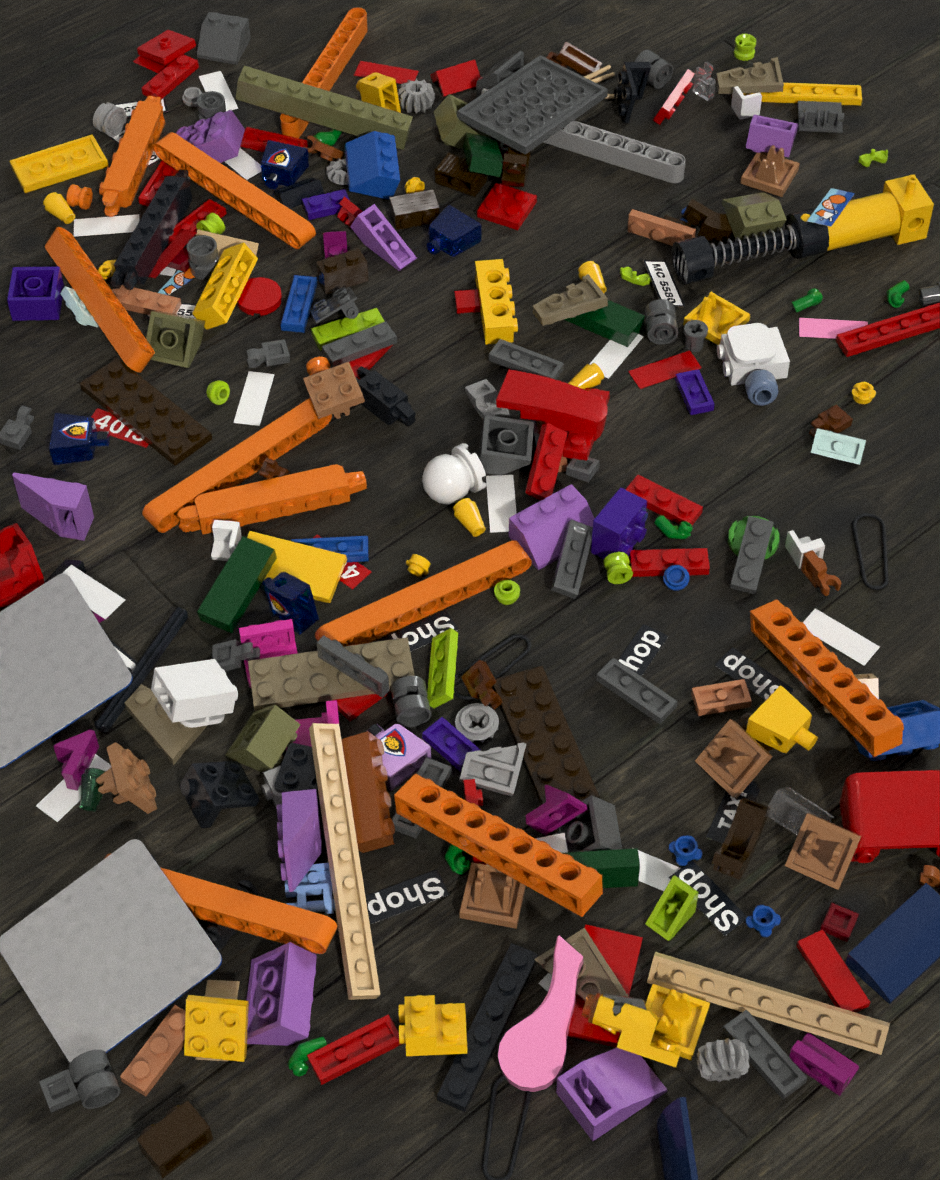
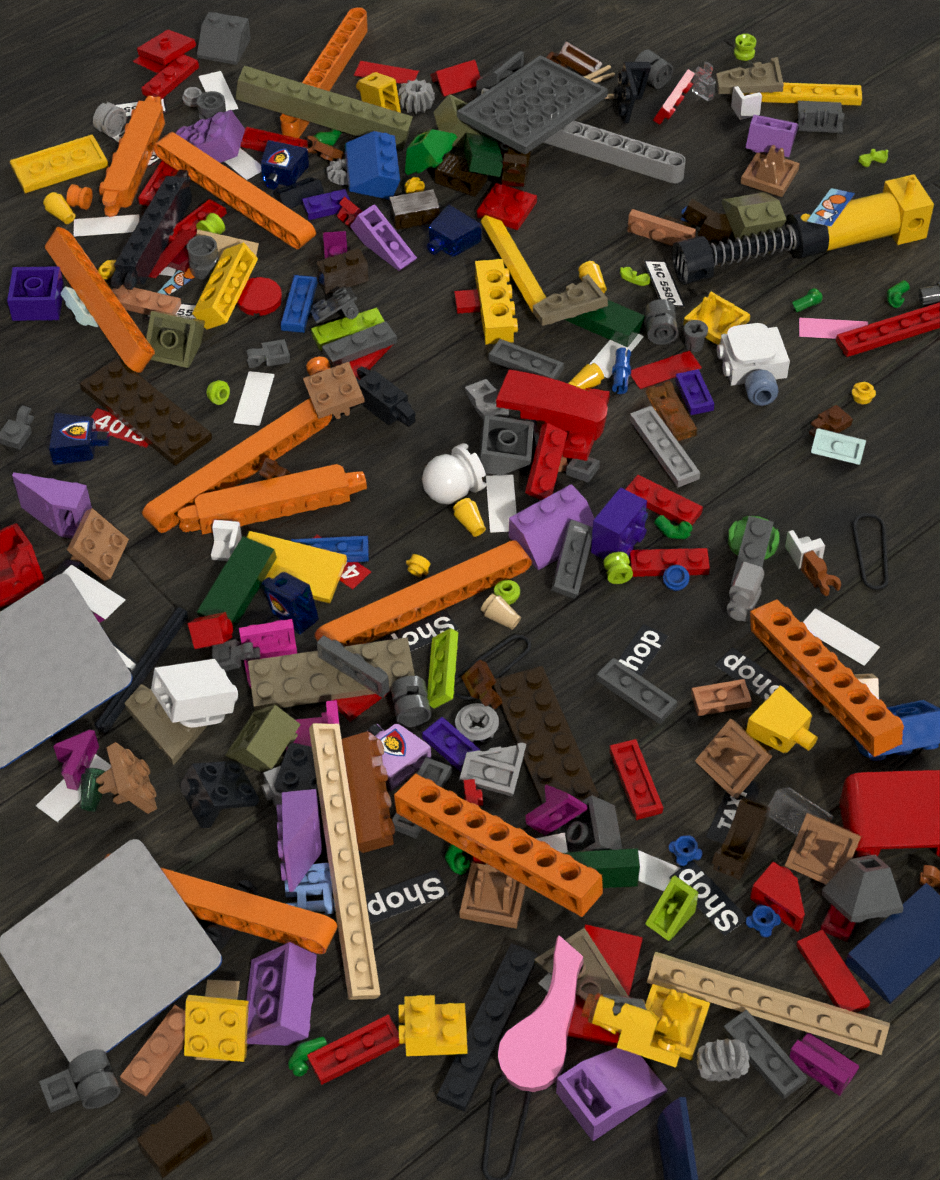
none -> medium nougat plate [67,508,129,581]
none -> red brick [188,612,233,649]
none -> green slope [405,129,457,175]
none -> yellow tile [481,215,546,312]
none -> tan cone [481,594,521,630]
none -> red plate [609,739,663,820]
none -> blue pin [612,348,631,394]
none -> light grey plate [630,406,700,487]
none -> clear orange plate [646,381,697,441]
none -> light grey brick [727,562,764,622]
none -> red slope [750,862,805,932]
none -> dark grey slope [822,855,903,922]

